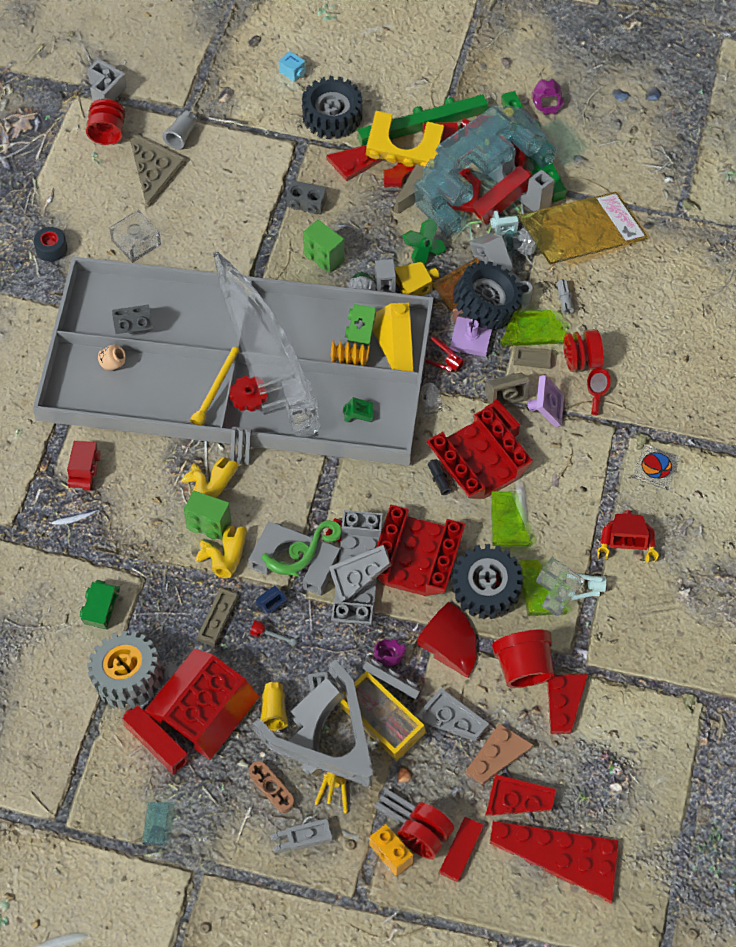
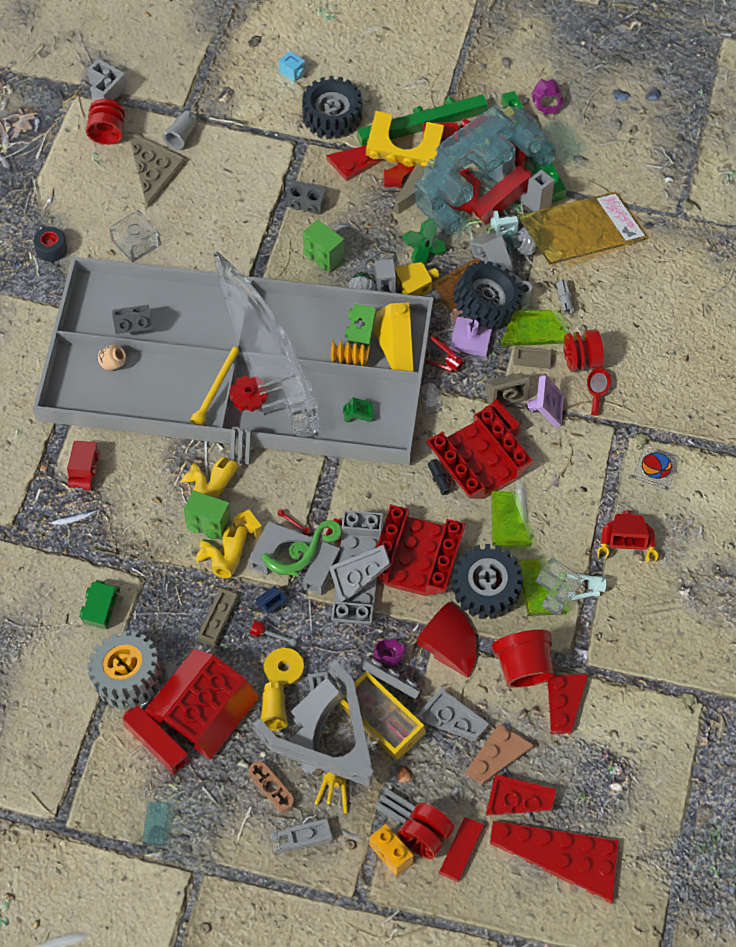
none -> yellow bracket [233,509,262,539]
none -> yellow tile [264,648,304,687]
none -> red hinge [277,509,311,536]

